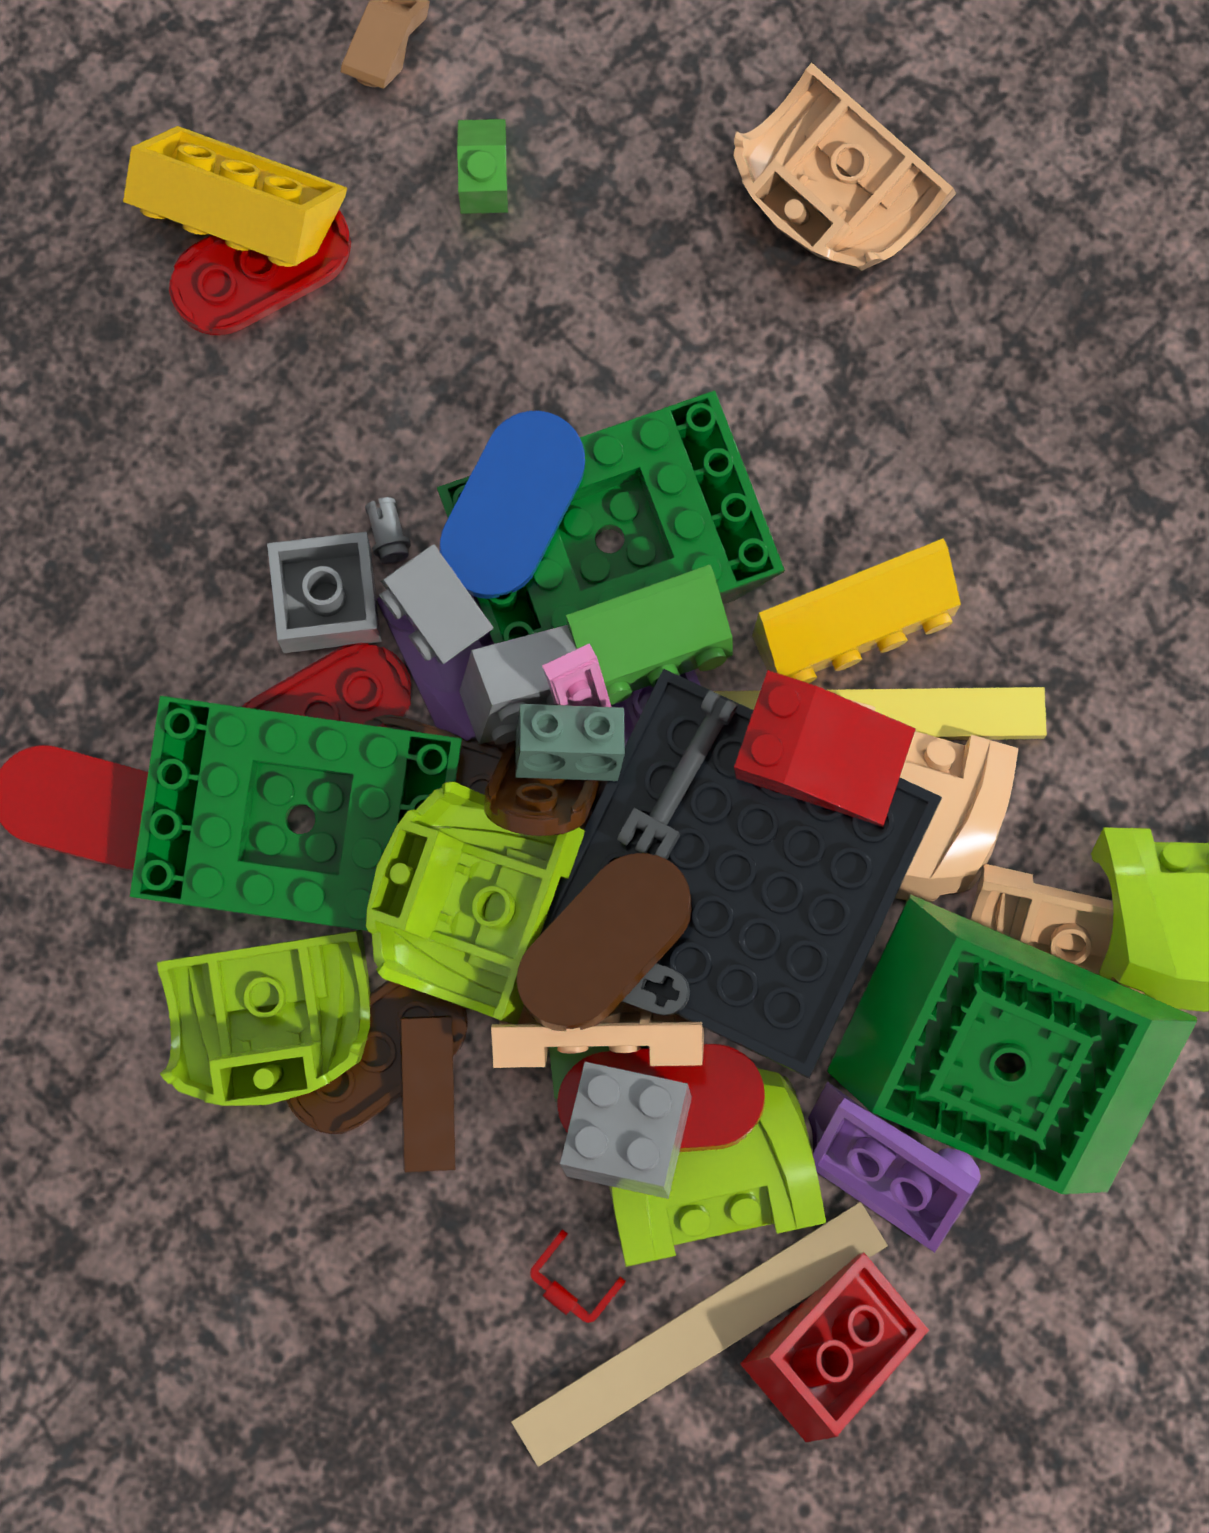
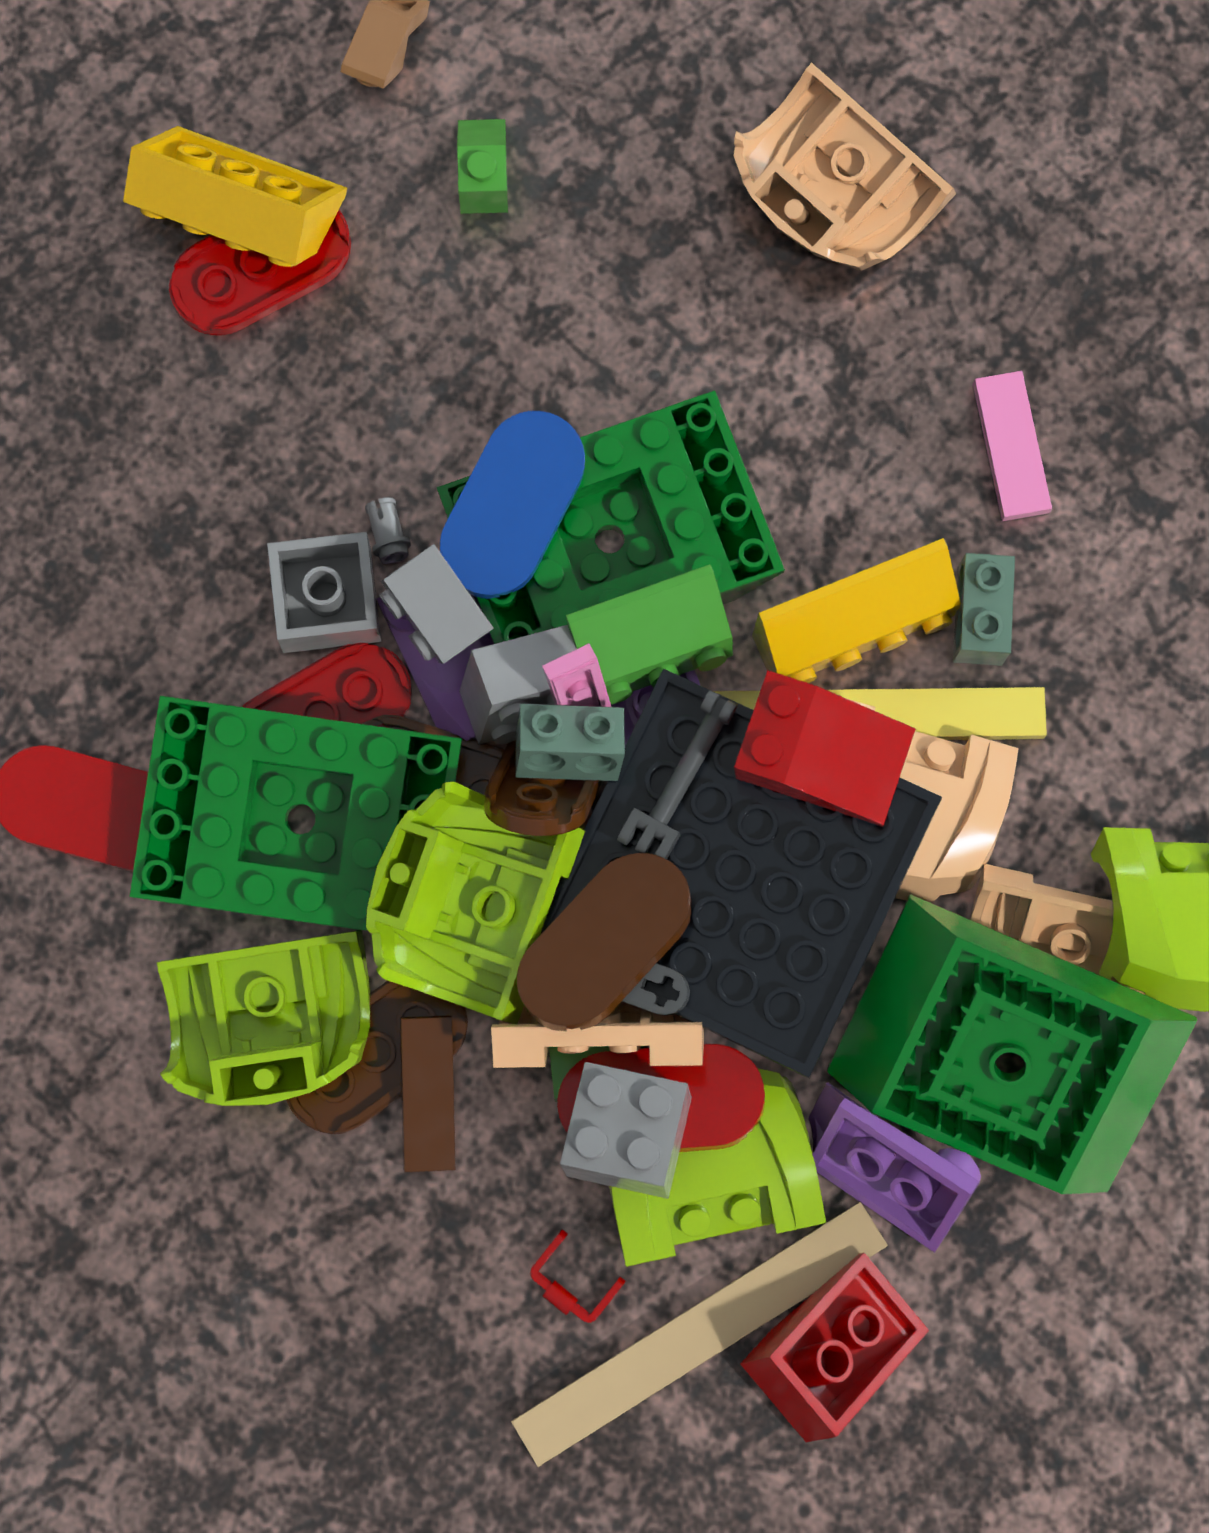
none -> sand green brick [953,553,1015,666]
none -> bright pink tile [973,371,1052,521]

